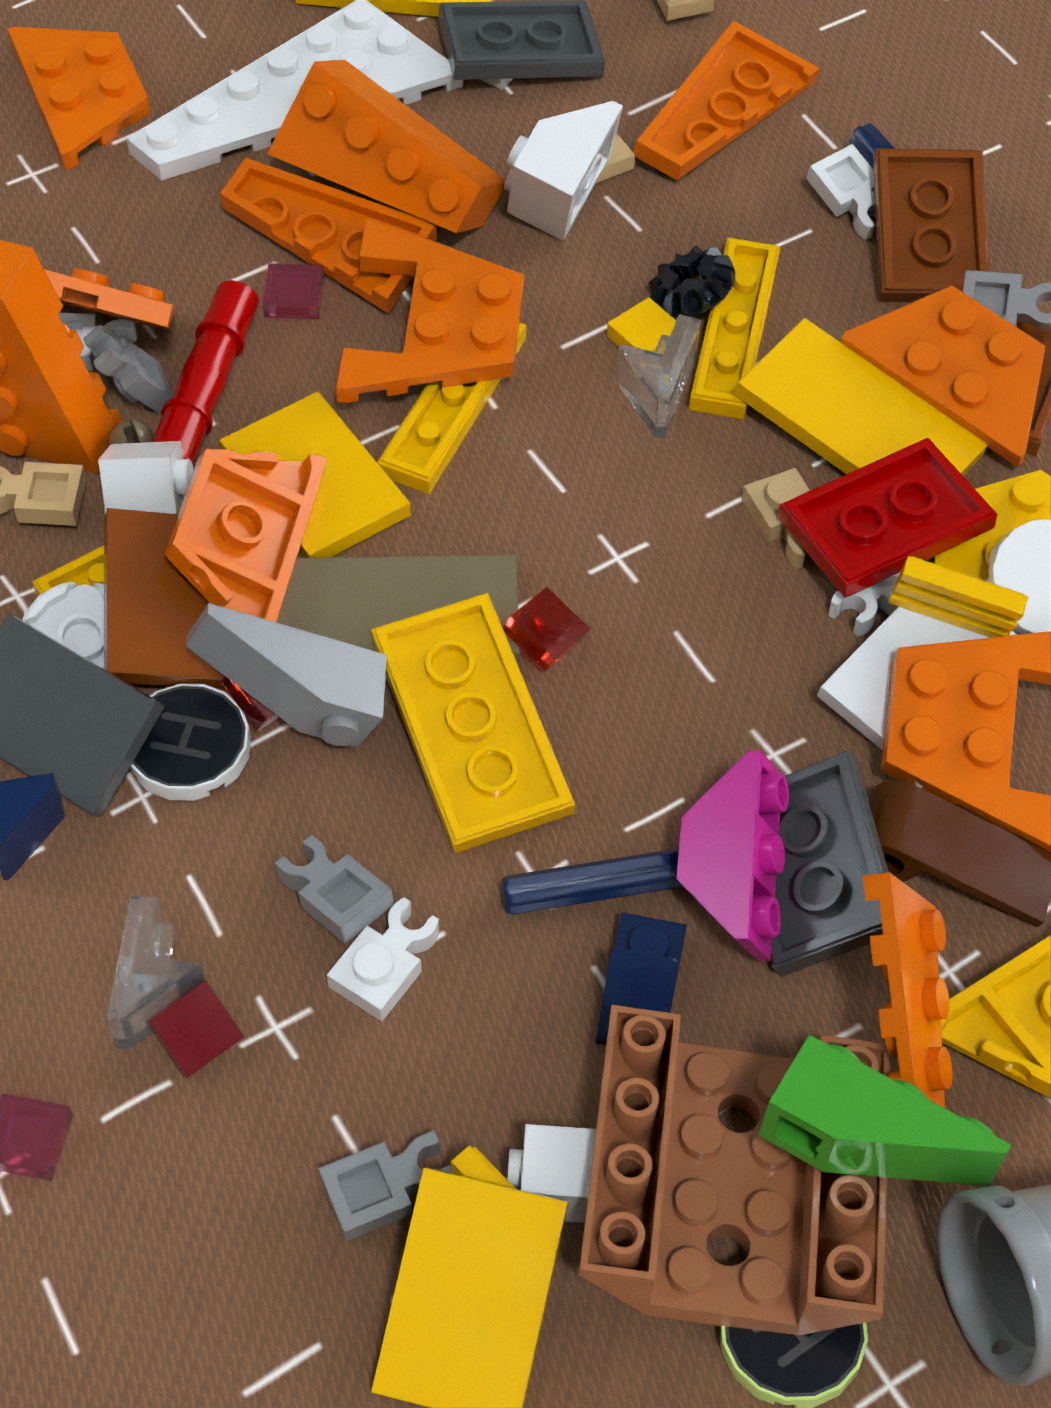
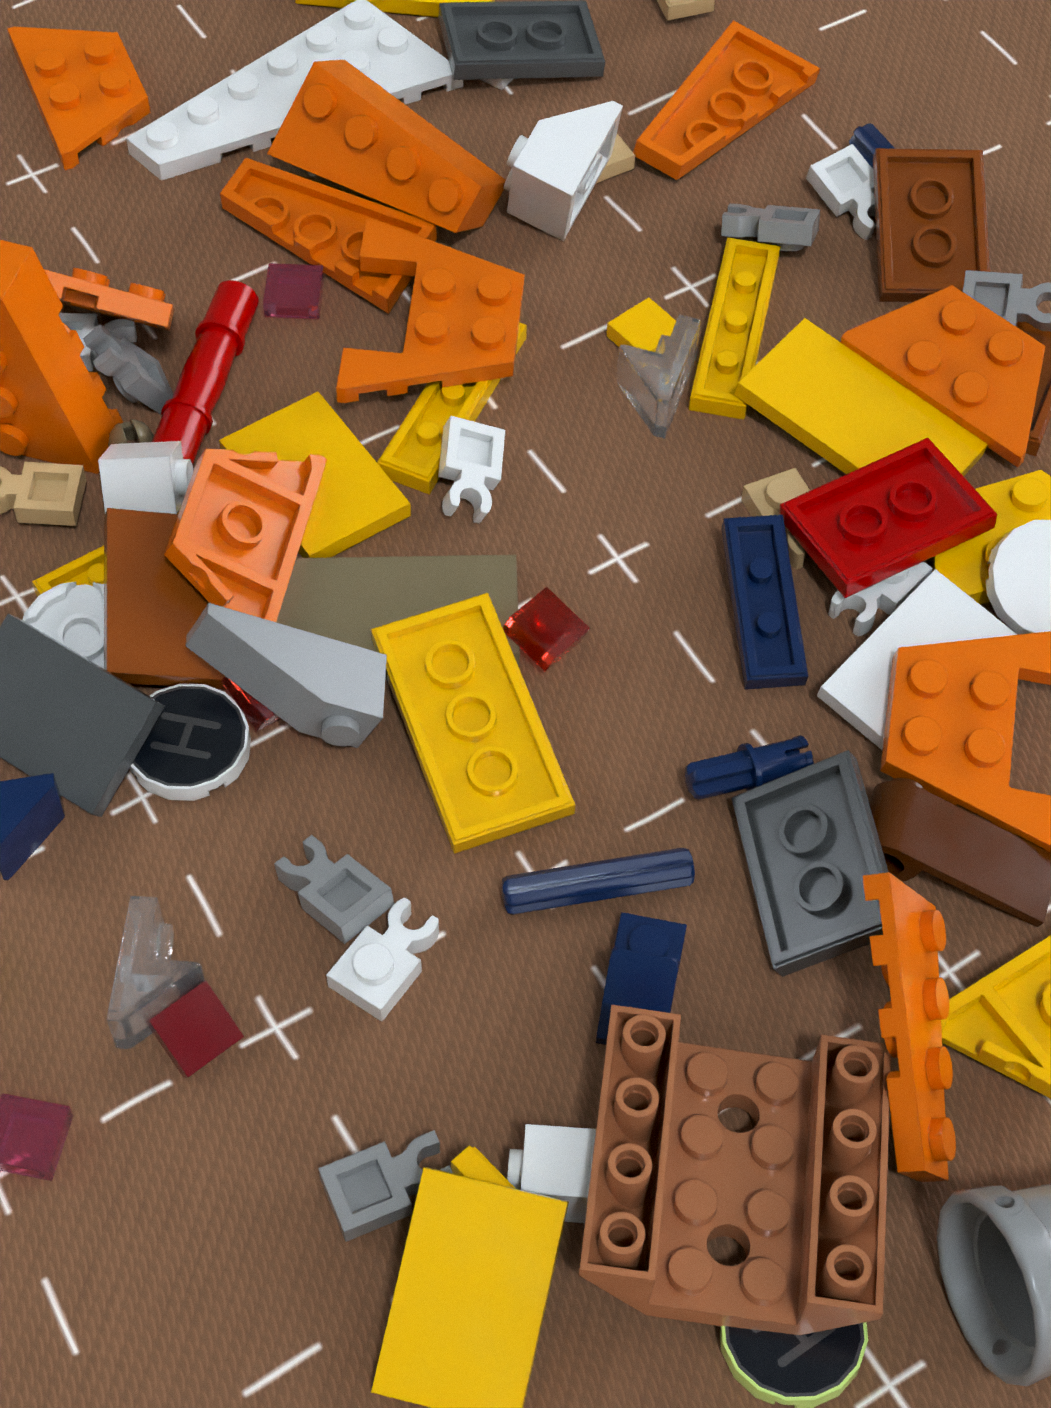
black gear [648,245,735,318] -> none
dark pink slope [676,750,789,961] -> none
bright green slope [758,1034,1011,1186] -> none
yellow tile [888,556,1028,638] -> none
none -> white plate [438,416,505,524]
none -> dark blue axle [685,735,814,800]
none -> light grey plate [721,203,821,251]
none -> dark blue tile [721,515,808,690]

